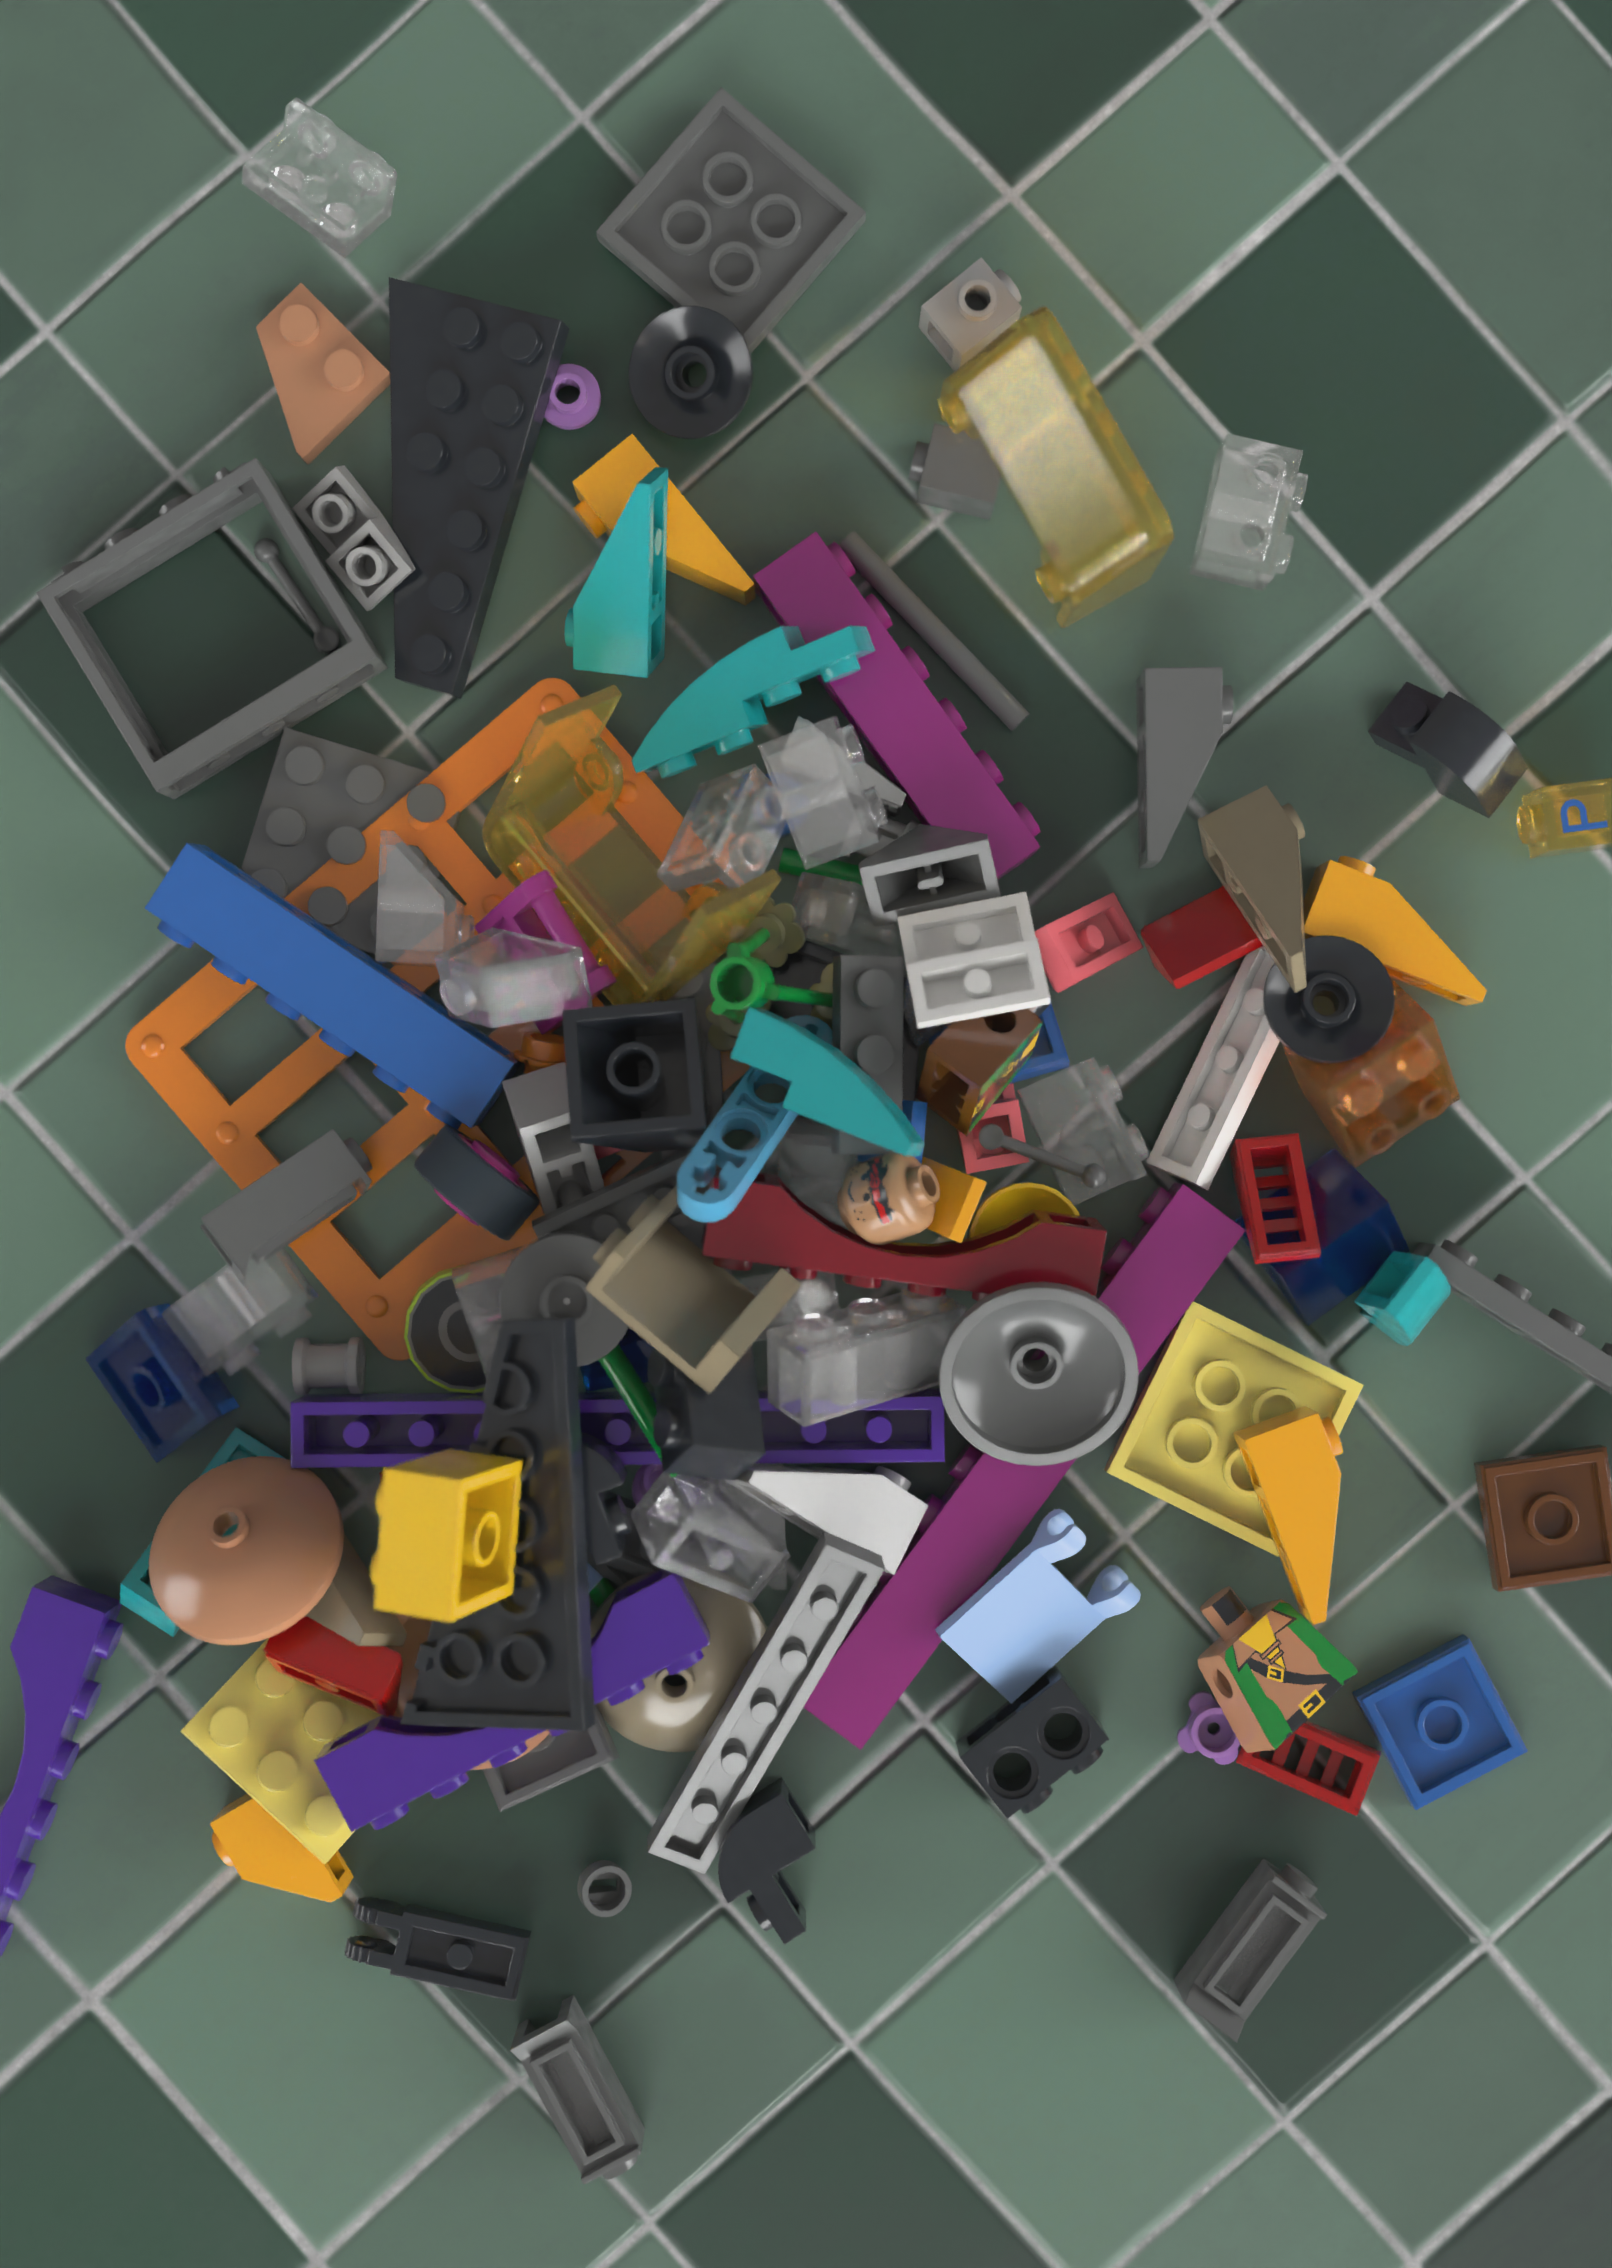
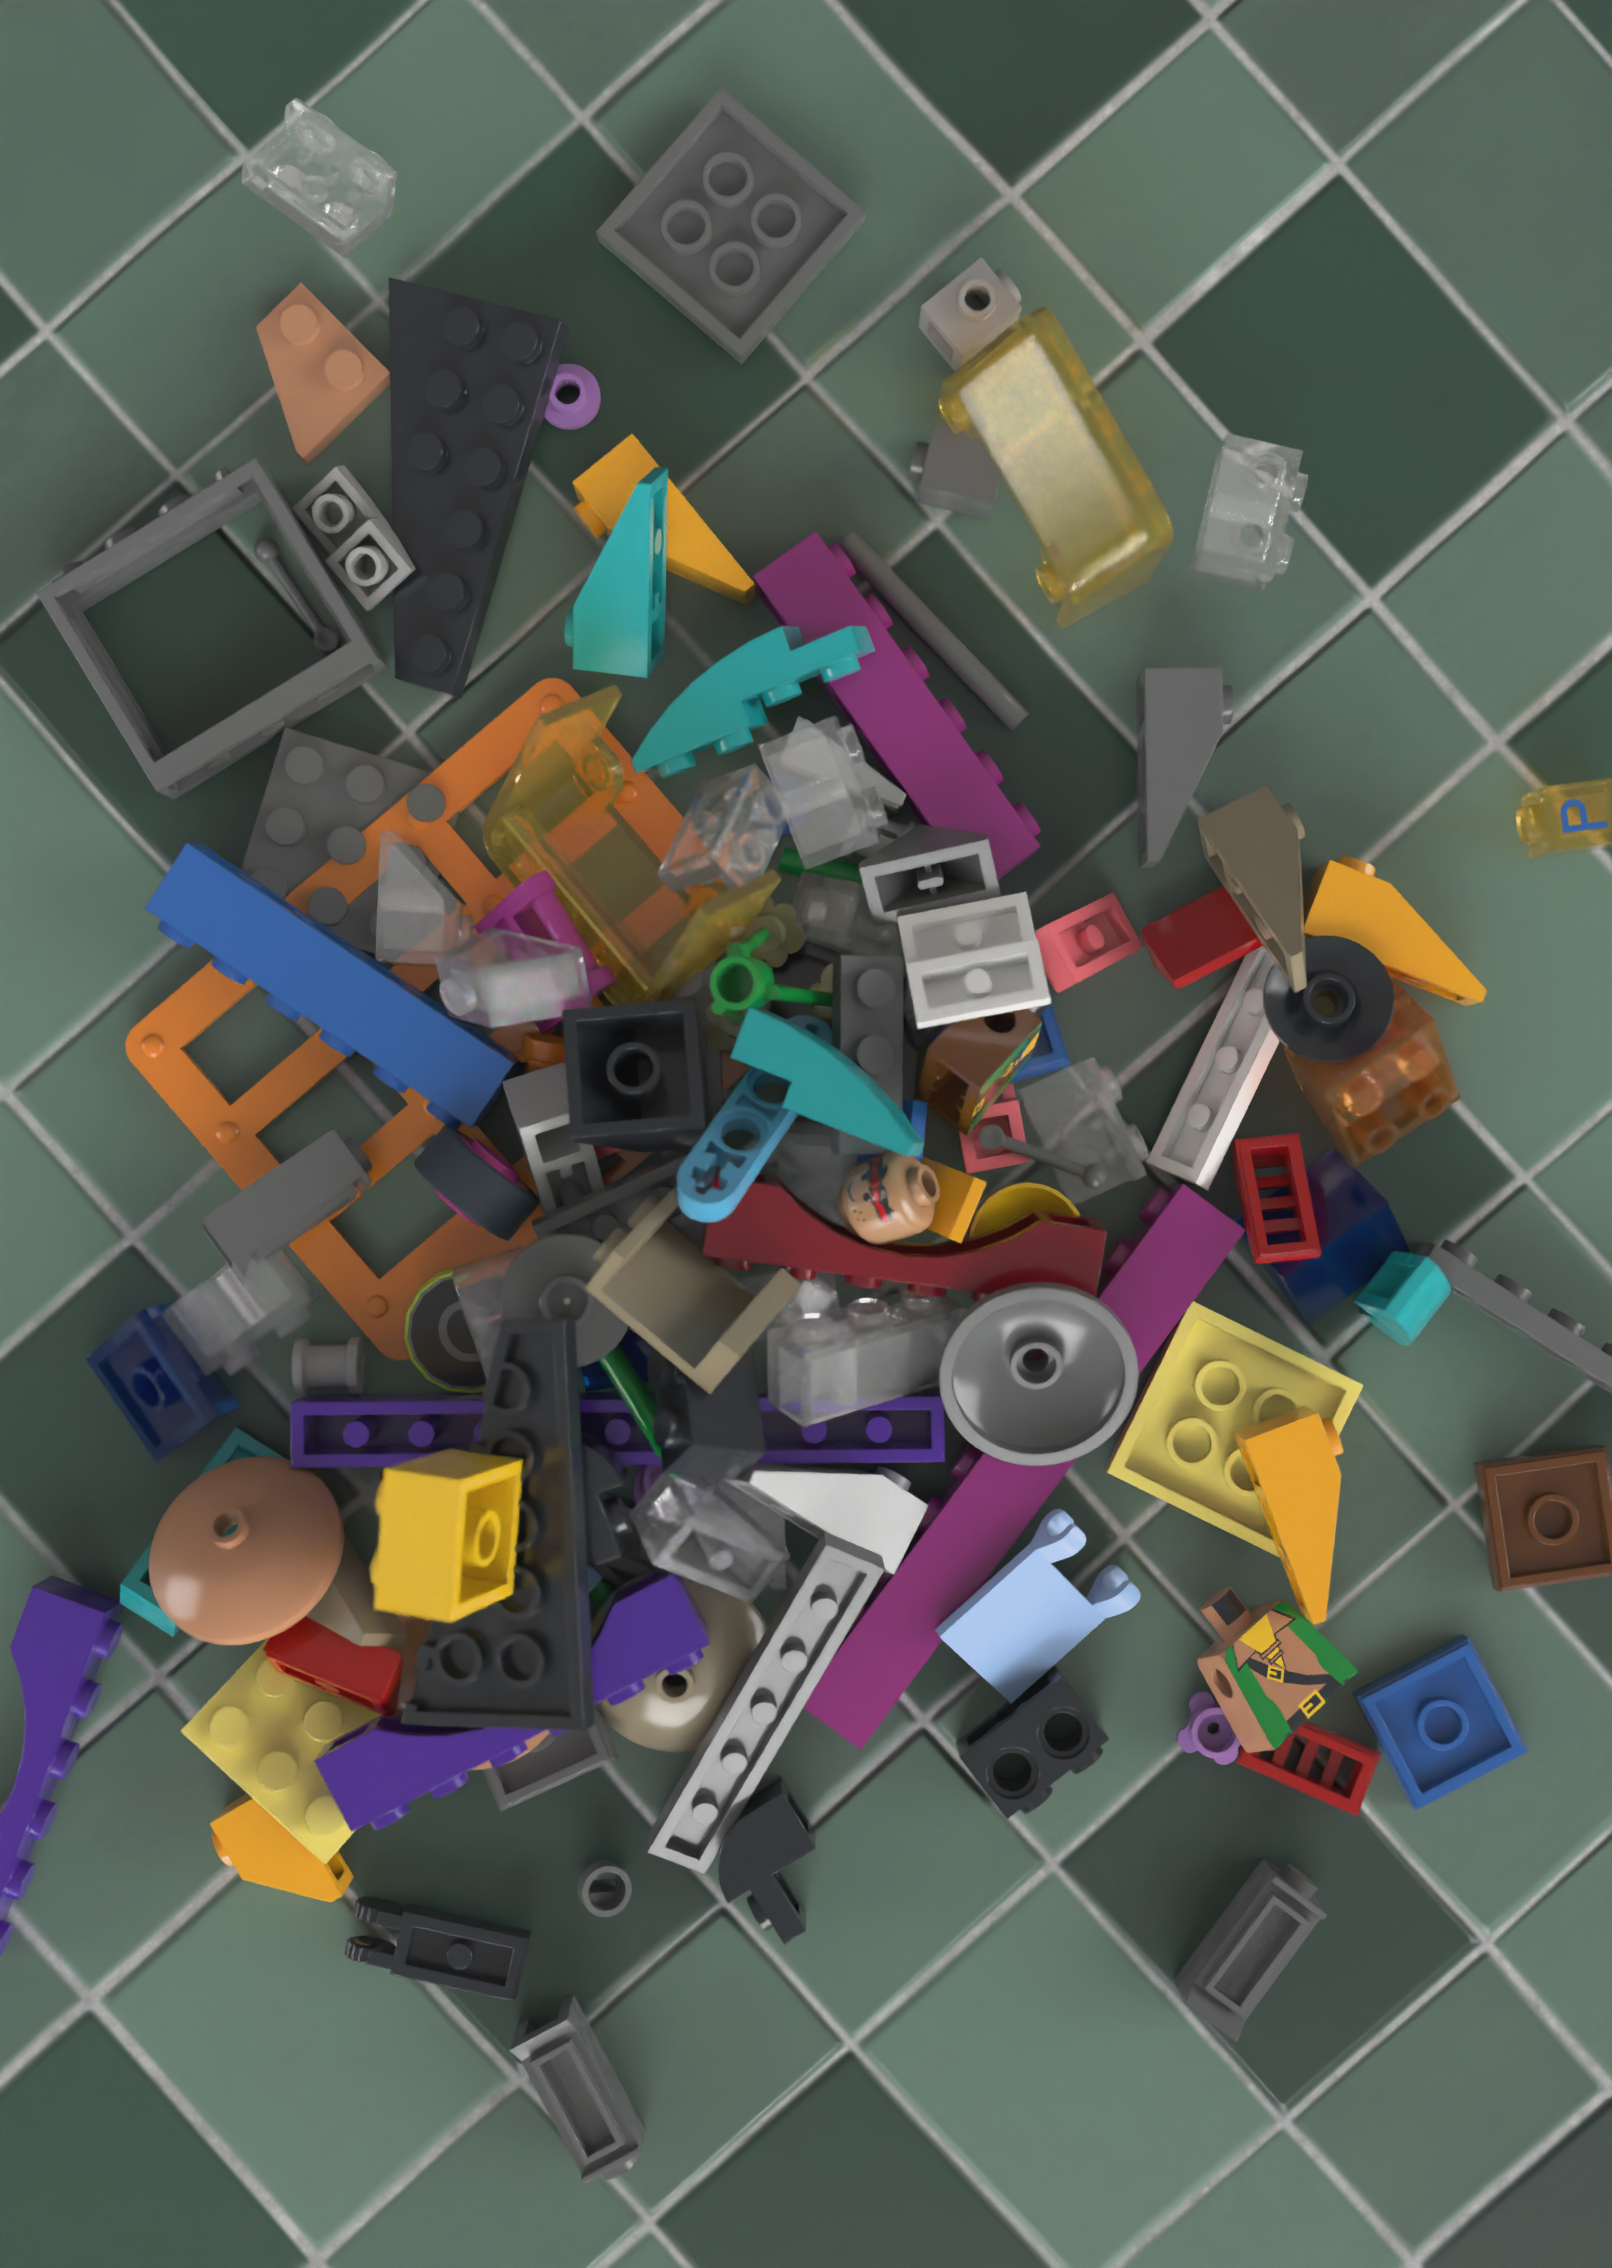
black dish [629,306,753,439] -> none
black brick [1368,681,1528,818] -> none

